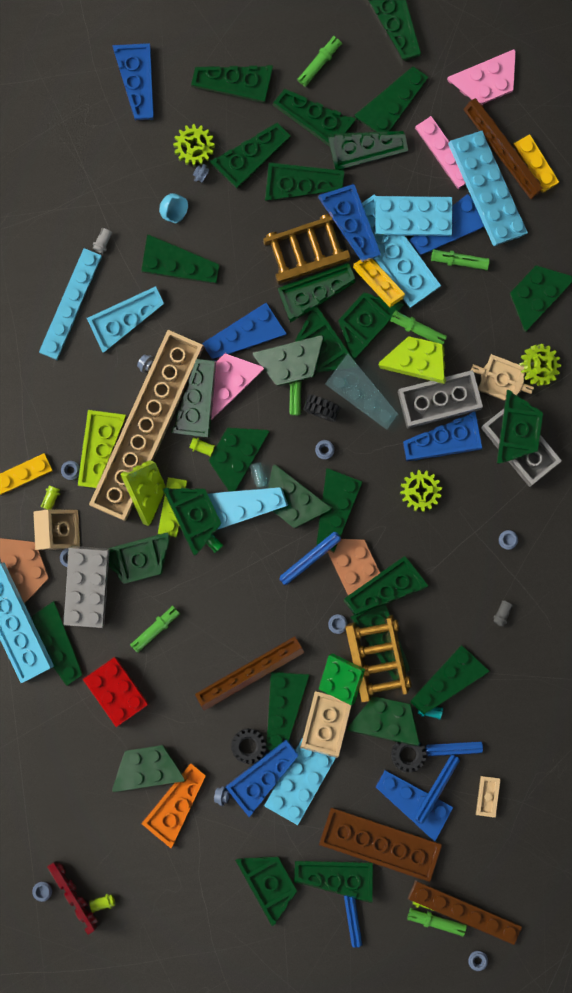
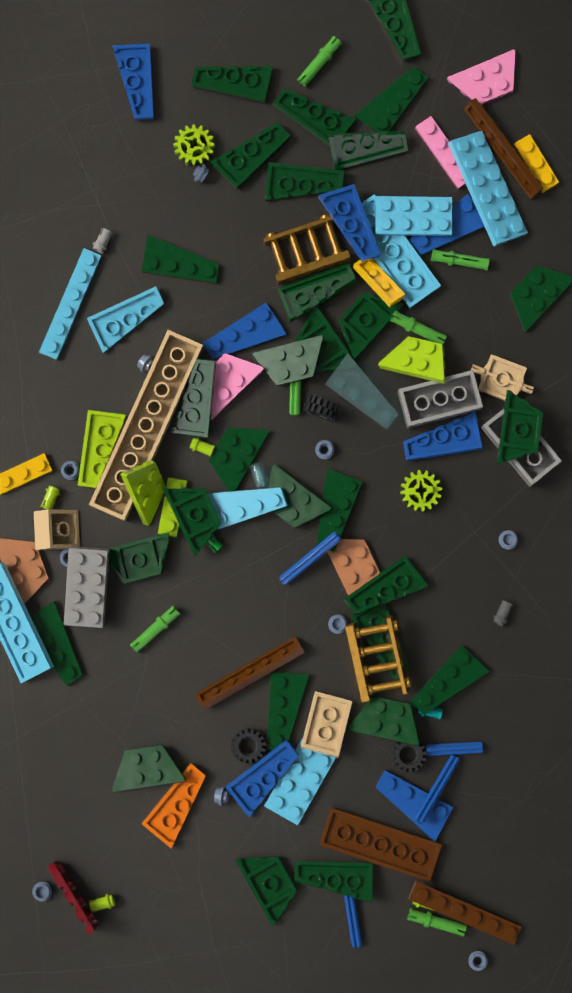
red brick [83,657,149,727] -> none
medium azure hair [159,193,188,223] -> none
green plate [319,653,365,705] -> none
tan plate [476,776,500,818] -> none
lime gear [520,344,561,386] -> none

